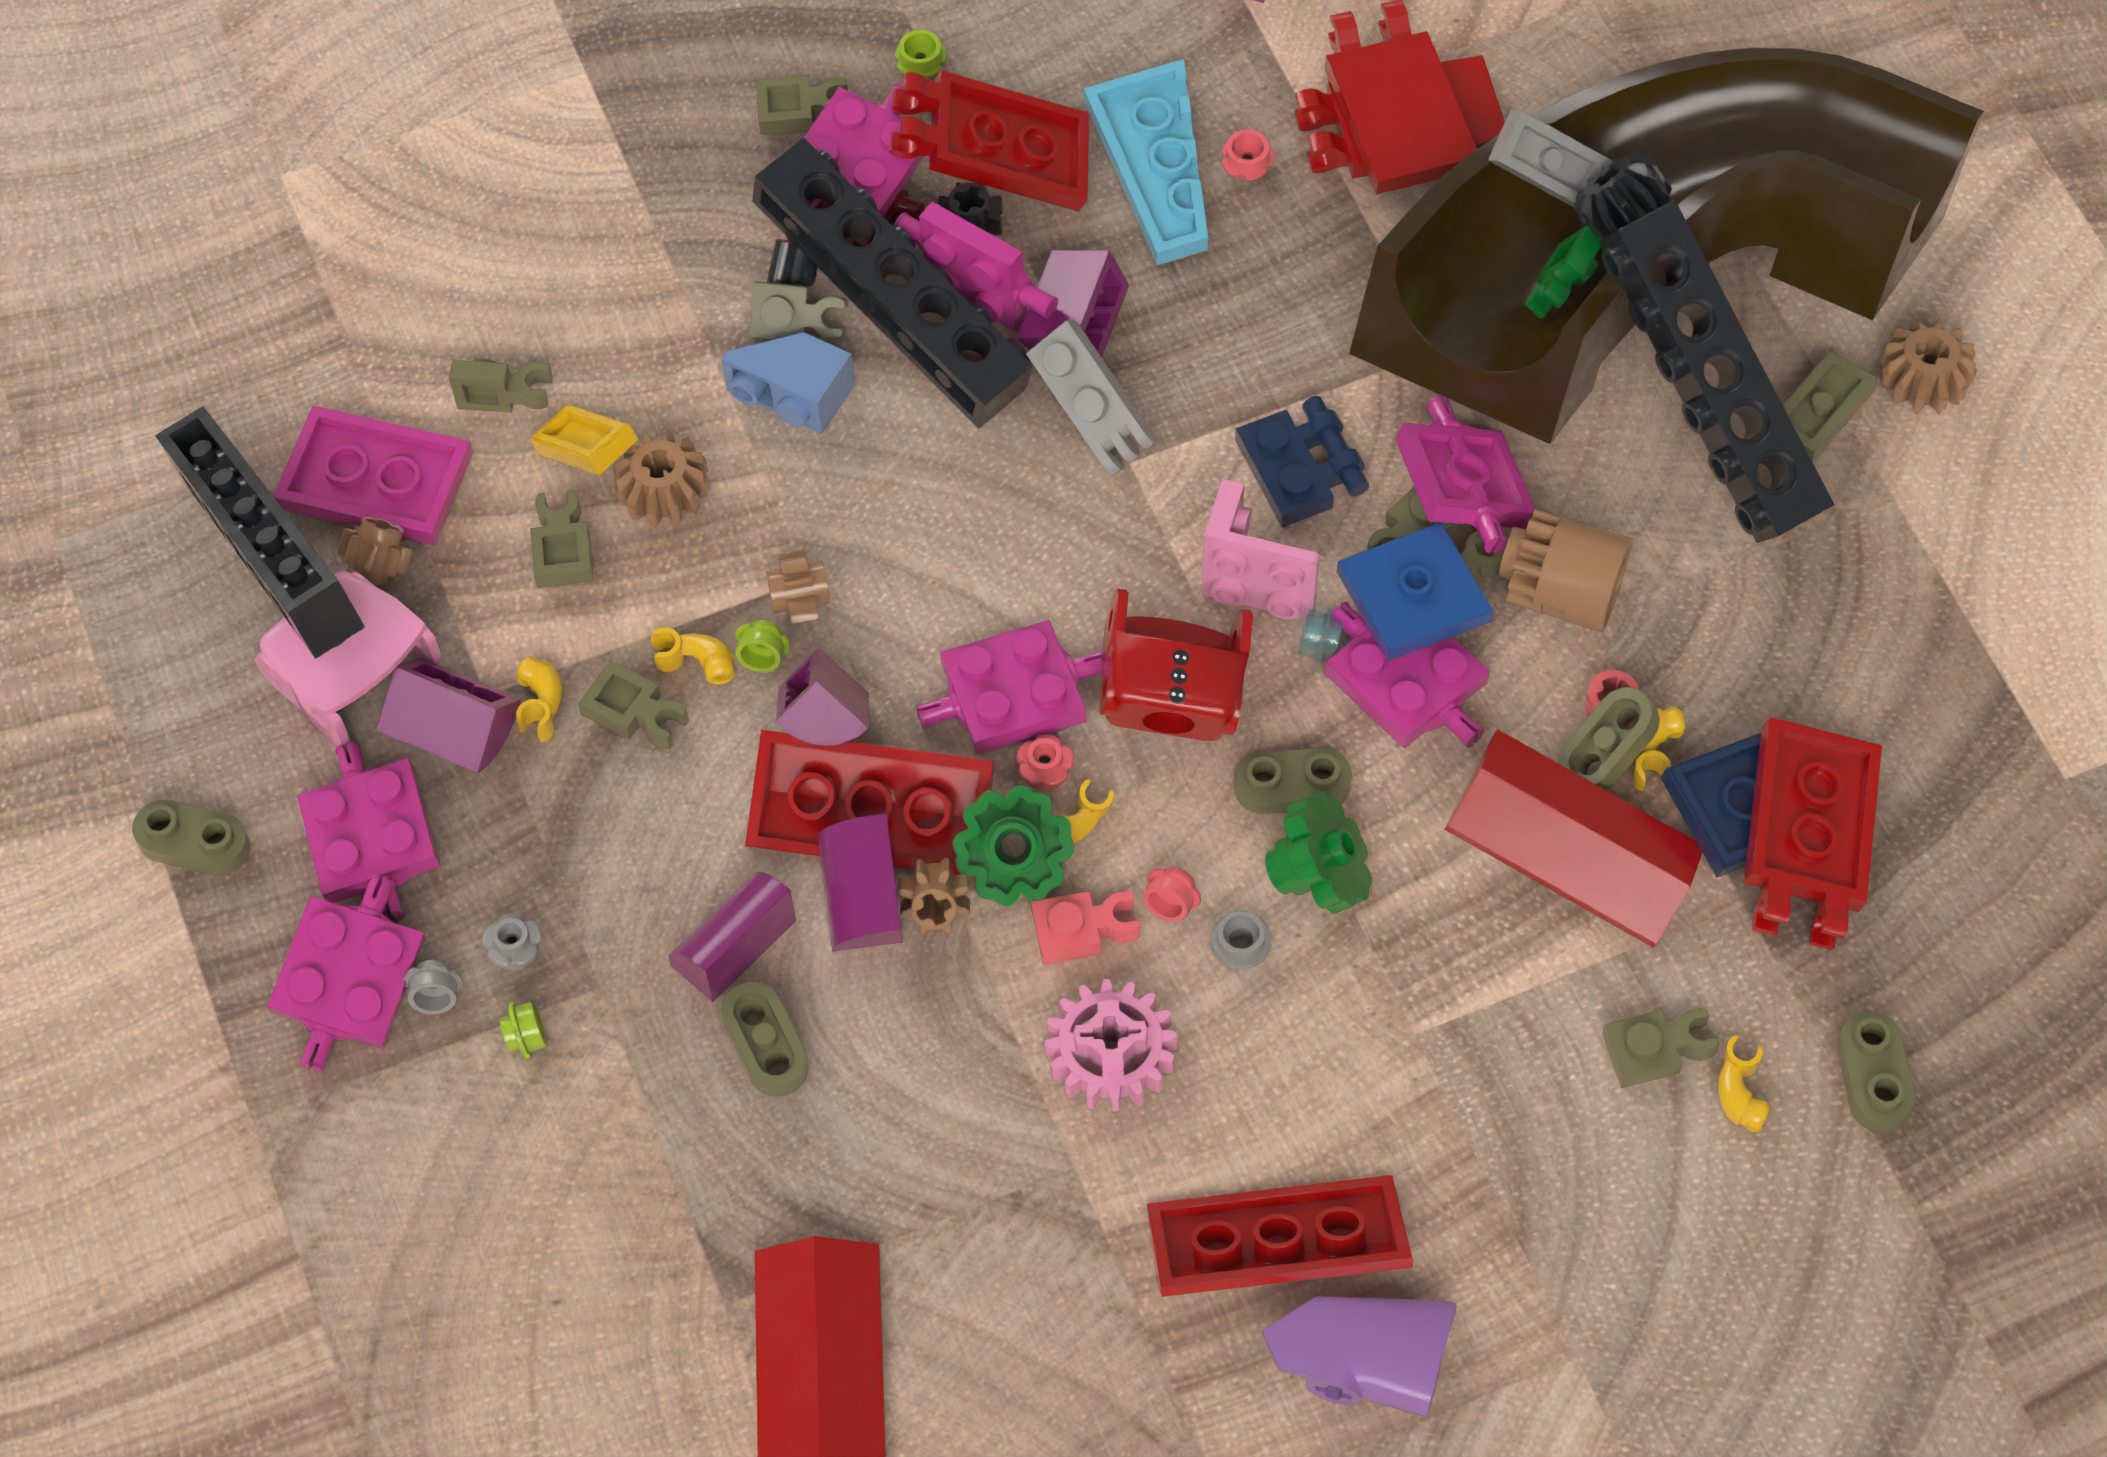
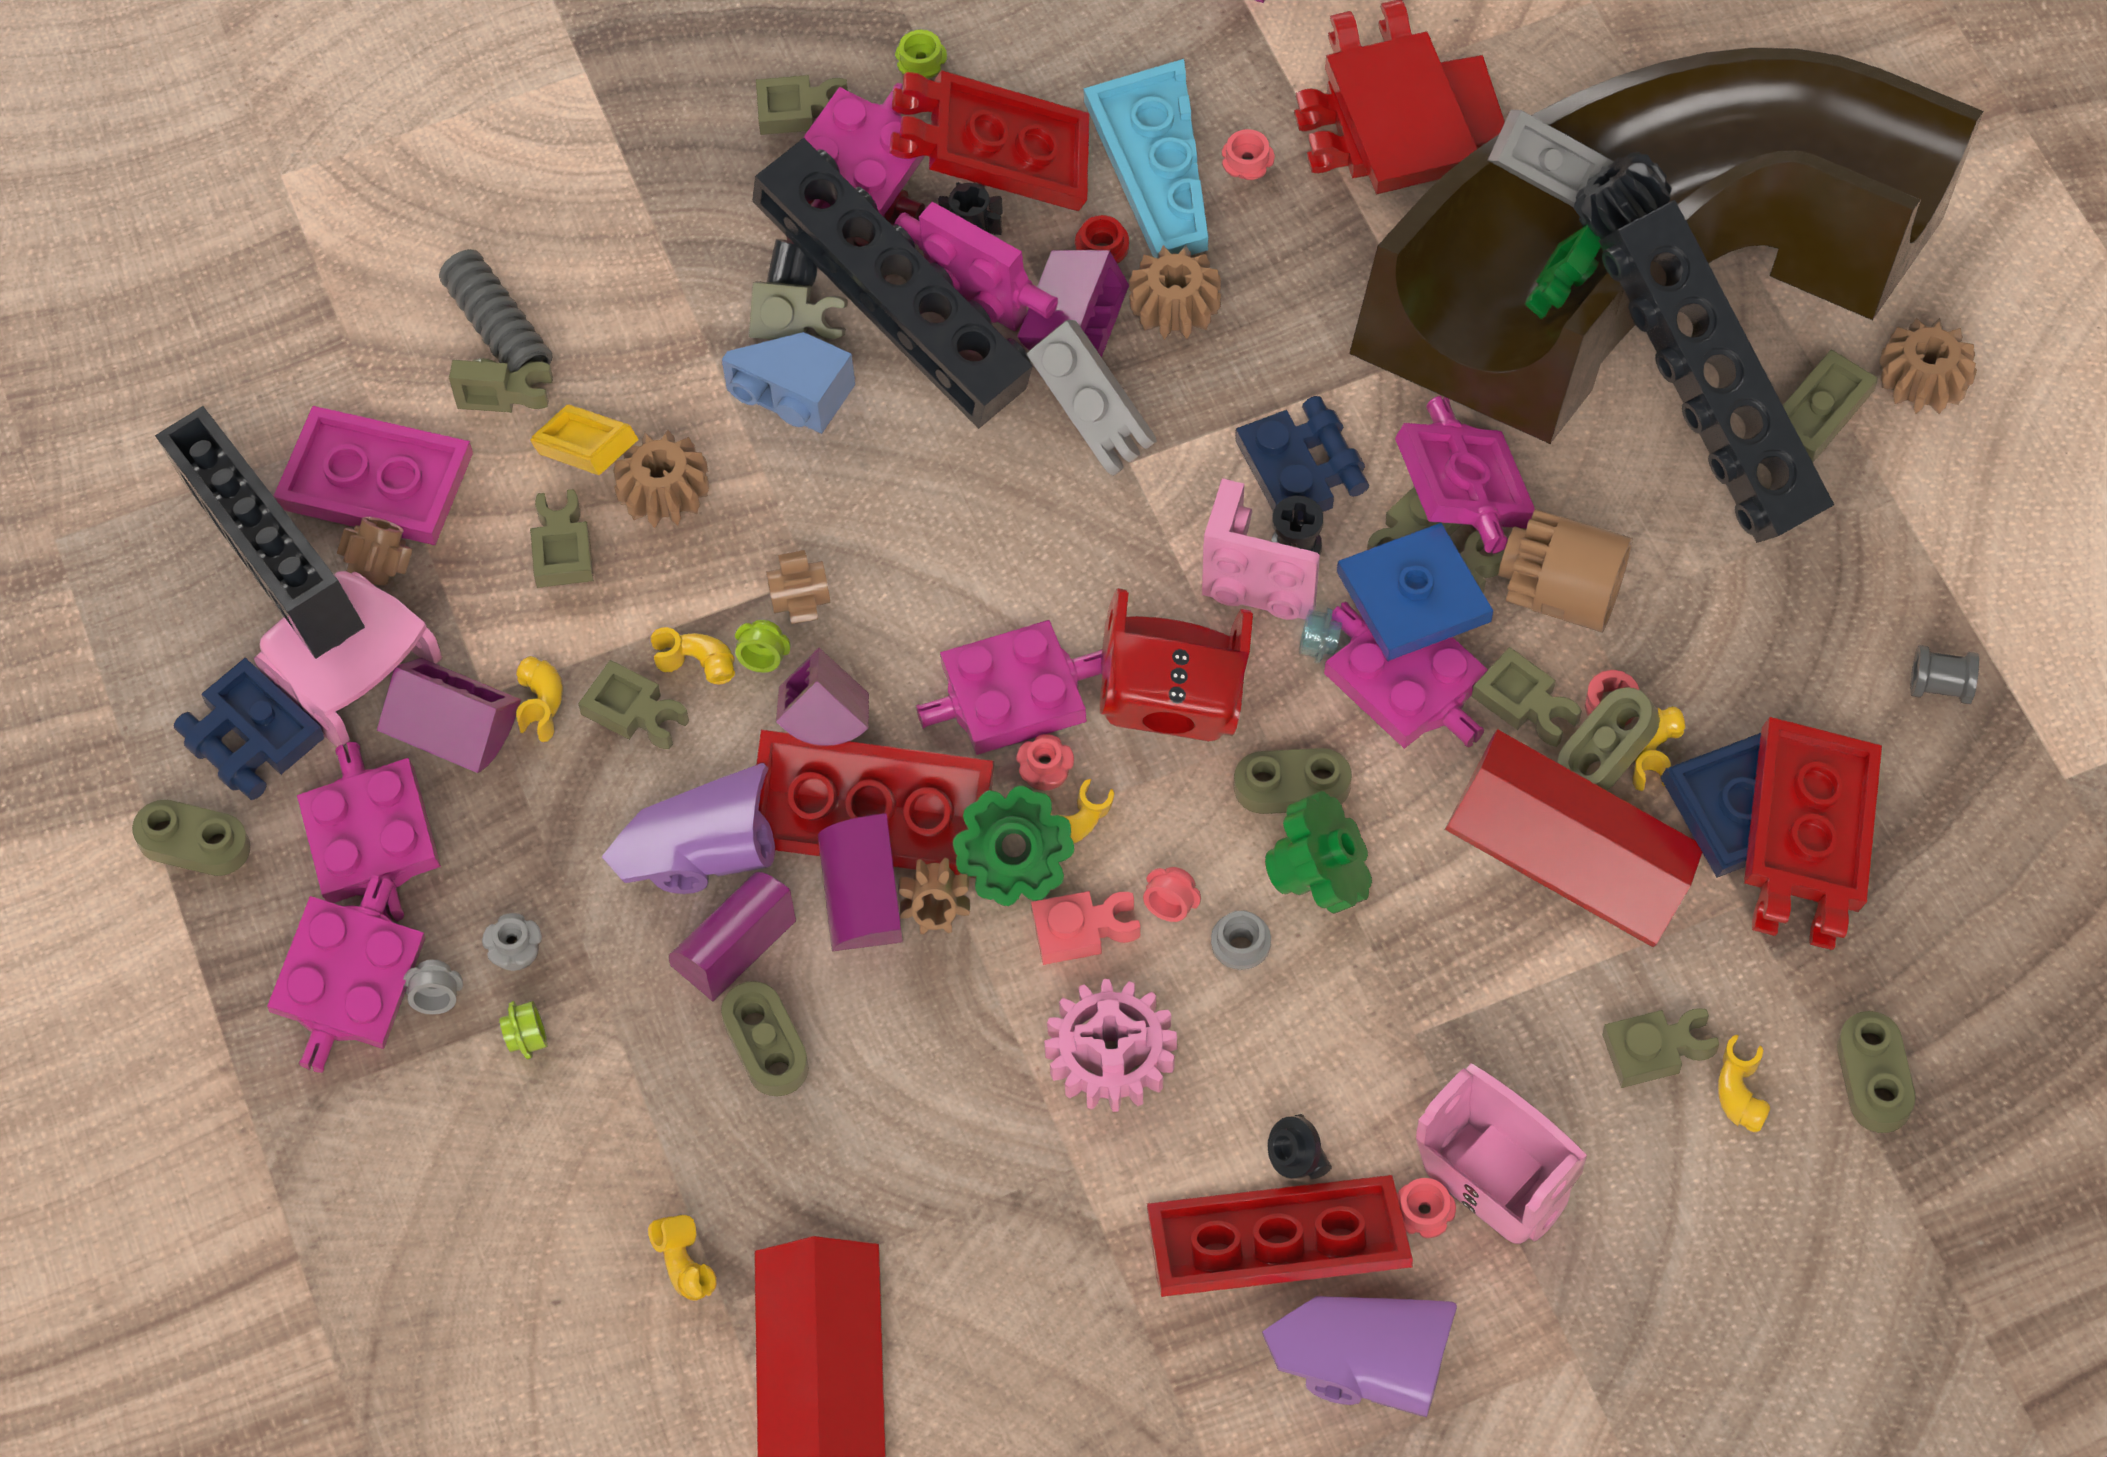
none -> dark blue plate [173,657,325,800]
none -> dark grey piece [439,249,553,373]
none -> medium lavender panel [602,763,775,894]
none -> yellow arm [648,1215,717,1301]
none -> red plate [1075,215,1129,264]
none -> medium nougat gear [1129,245,1221,340]
none -> black plate [1268,1114,1332,1179]
none -> black bush [1271,496,1323,555]
none -> coral plate [1397,1178,1456,1238]
none -> bright pink piece [1416,1064,1587,1244]
none -> olive plate [1472,647,1582,747]
none -> dark grey bush [1910,645,1979,705]

